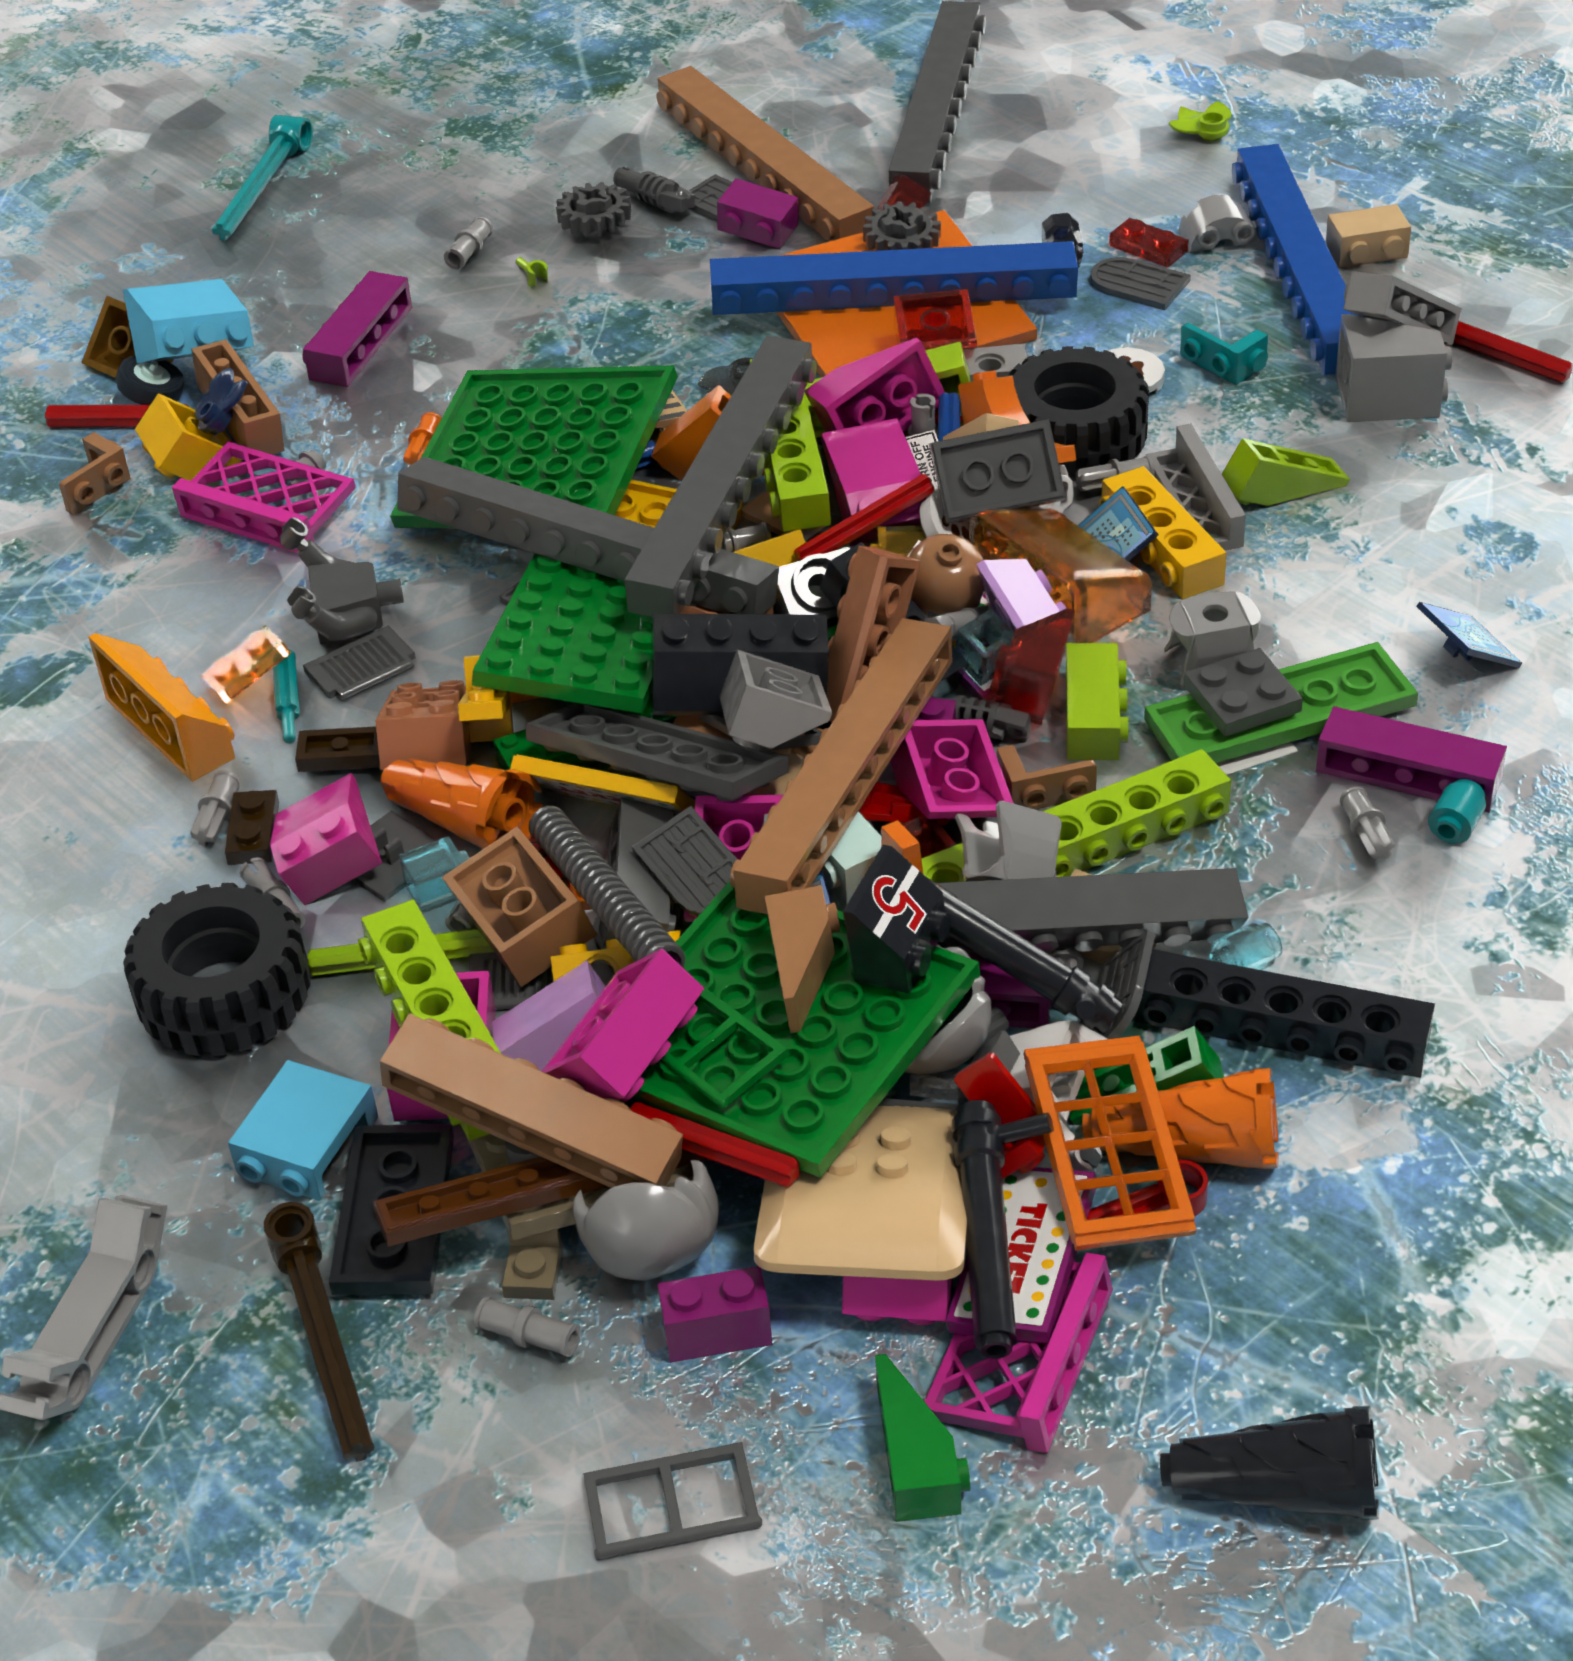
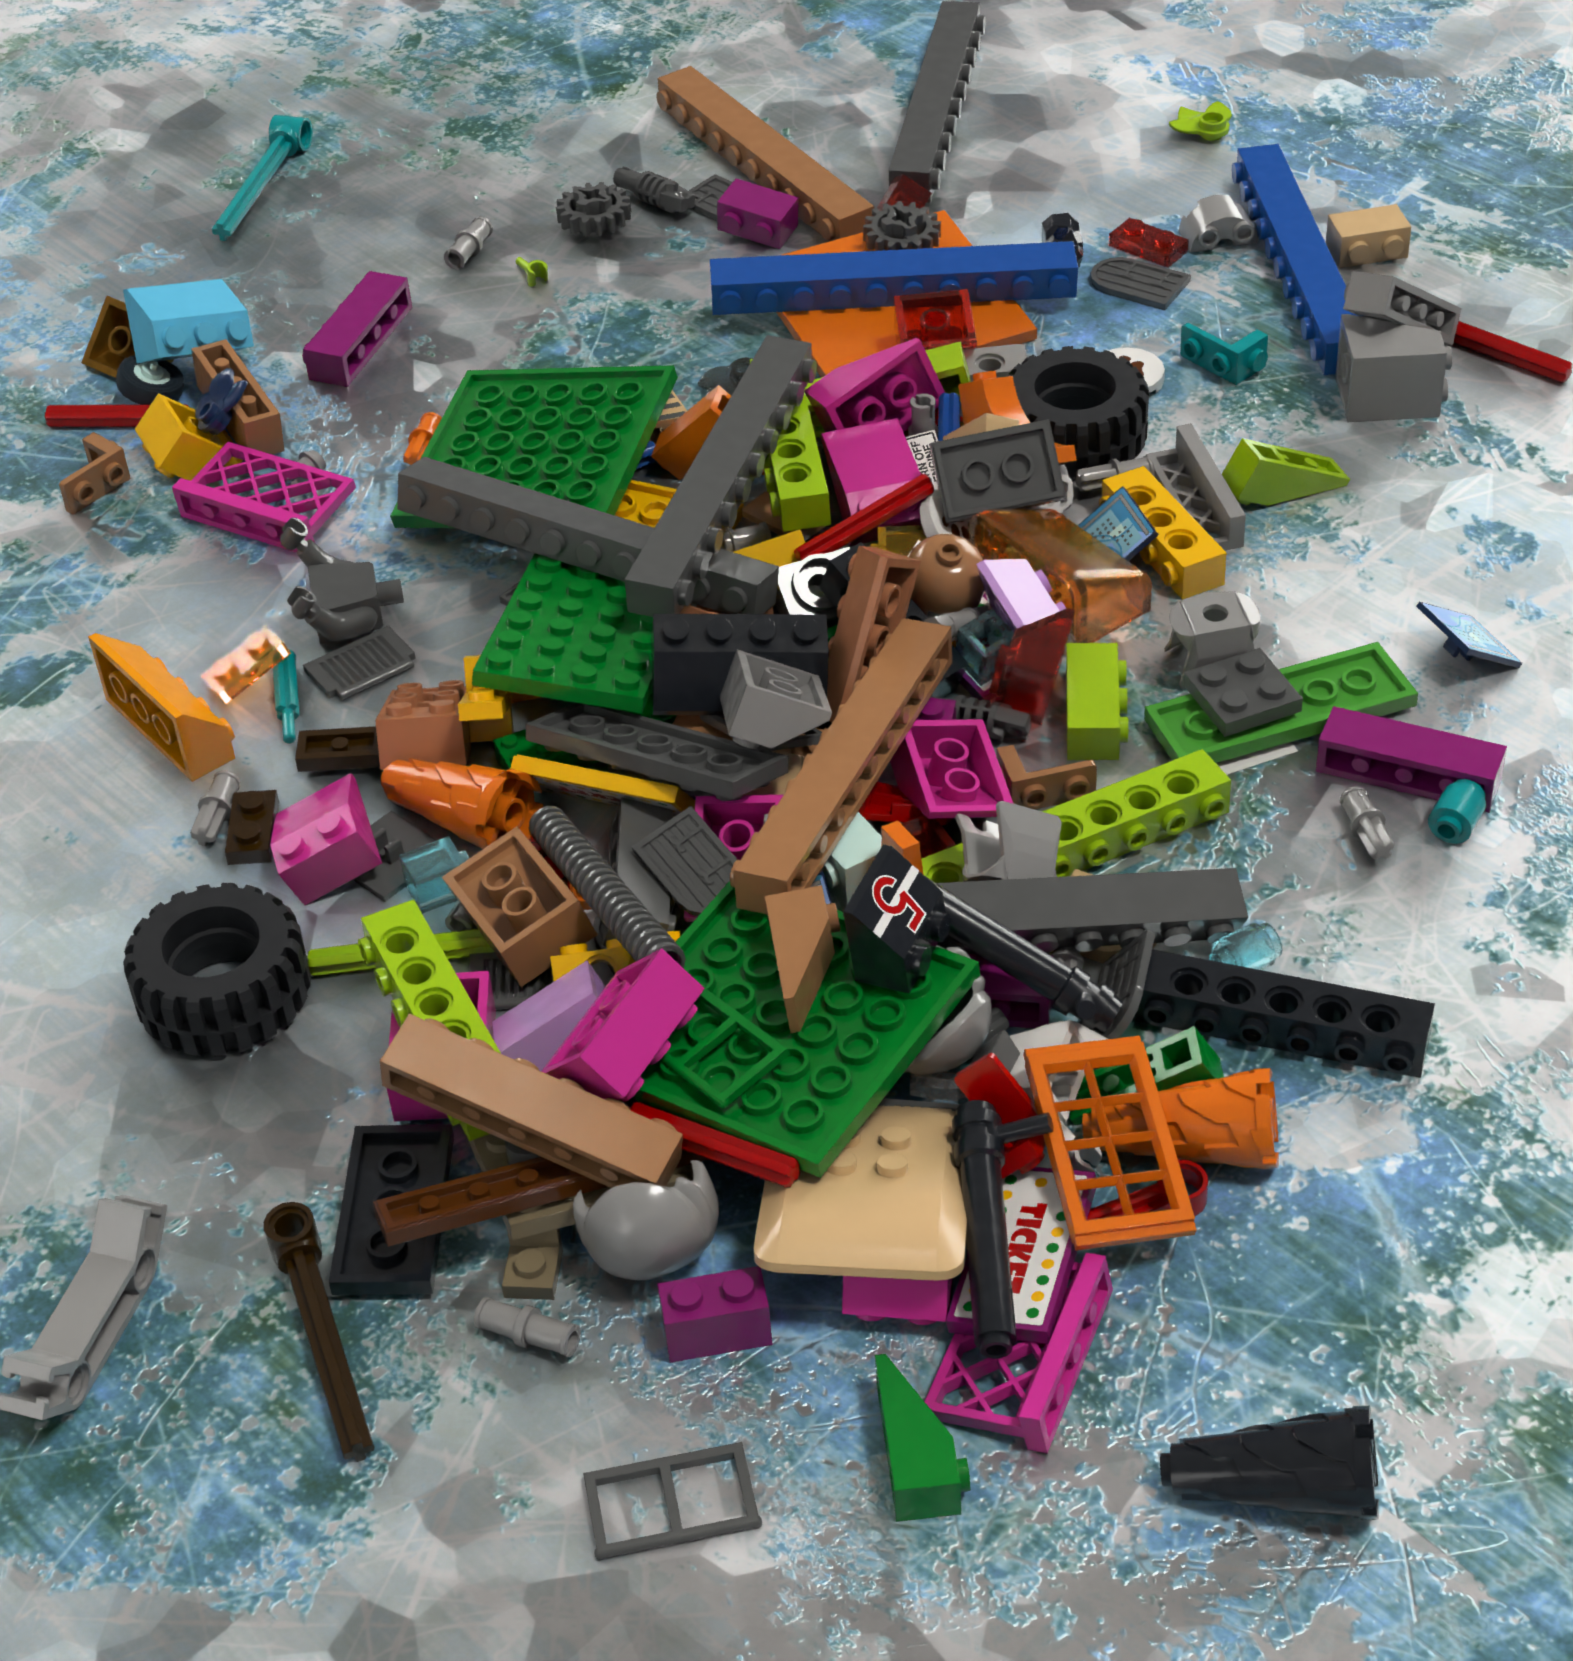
medium azure panel [228,1060,378,1200] -> none
light grey pin [239,857,306,930] -> none

